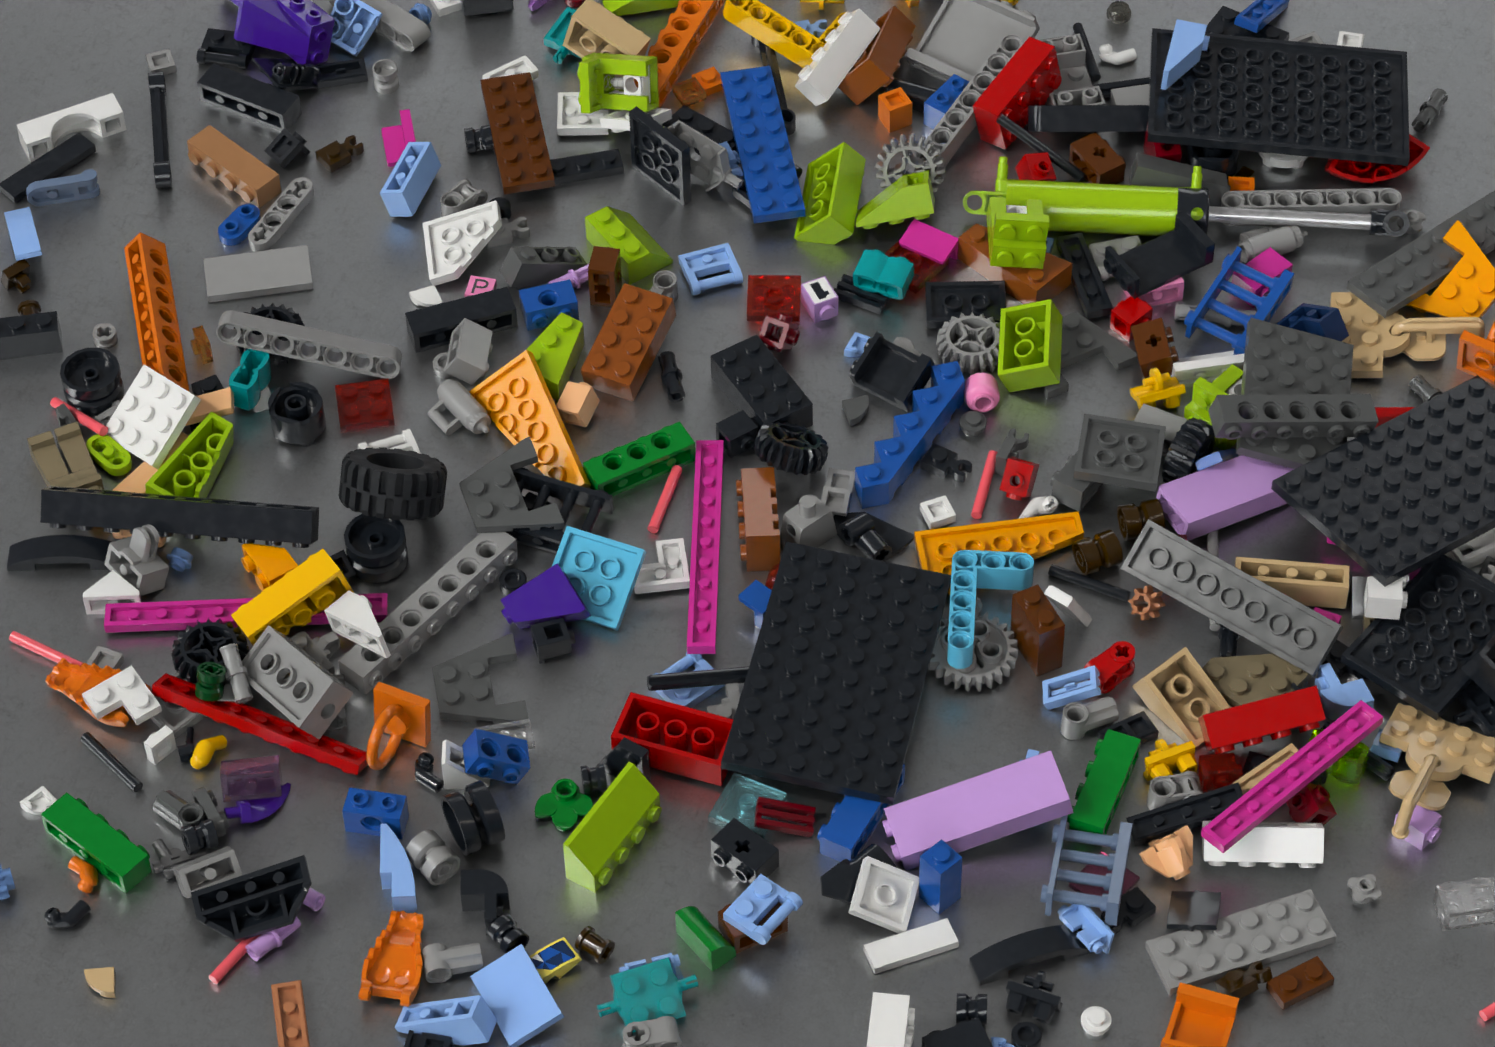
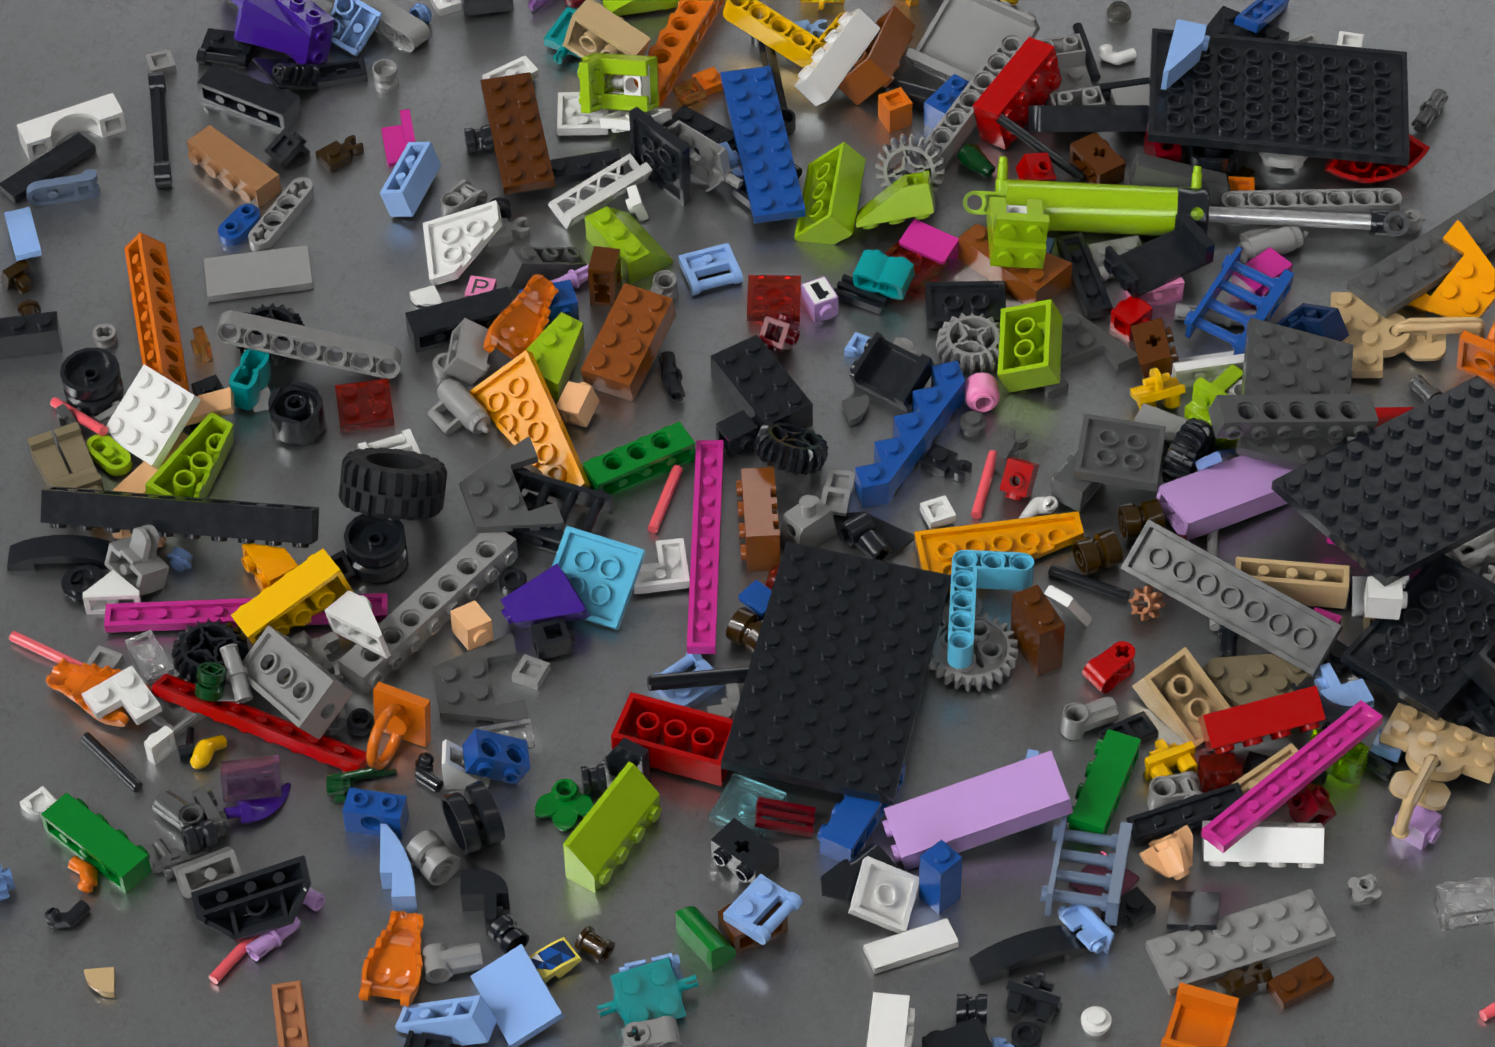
light blue tile [1042,665,1101,710] -> none
none -> black gear [61,564,105,602]
none -> clear plate [125,629,175,686]
none -> dark green plant [326,767,397,803]
none -> black plate [346,708,375,736]
none -> light nougat brick [451,600,493,651]
none -> orange animal [483,274,558,360]
none -> light grey tile [512,654,550,691]
none -> white fence [548,153,652,230]
none -> white plate [625,184,649,222]
none -> dark brown wheel [726,607,763,653]
none -> dark green cone [957,143,996,179]

